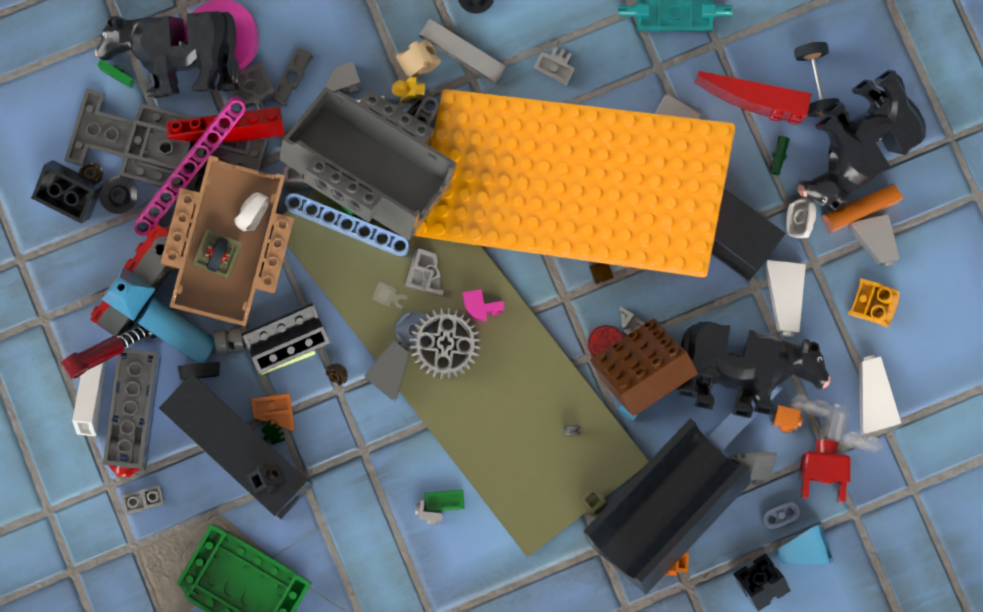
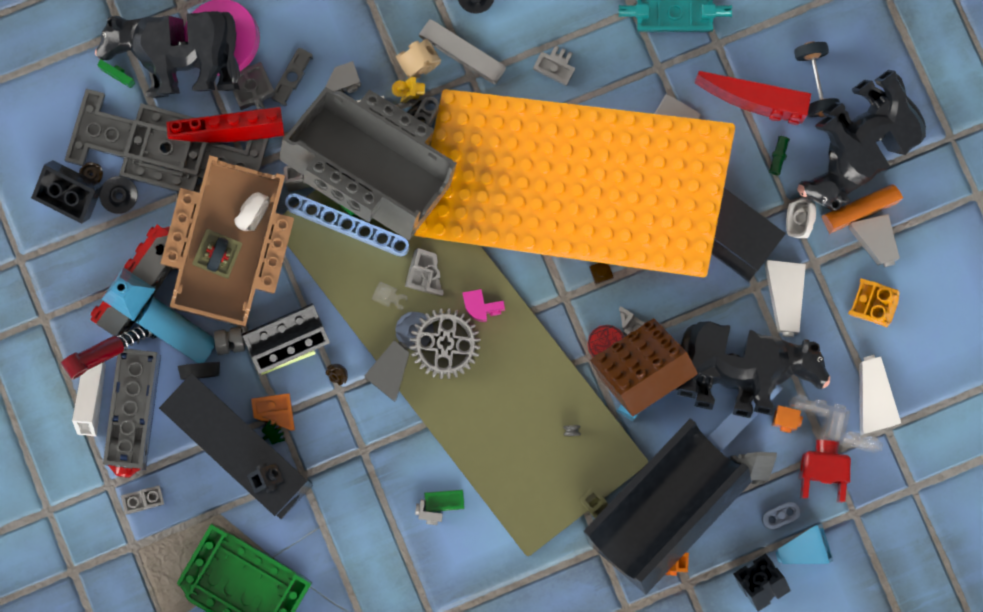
dark pink beam [134,96,245,236] -> none

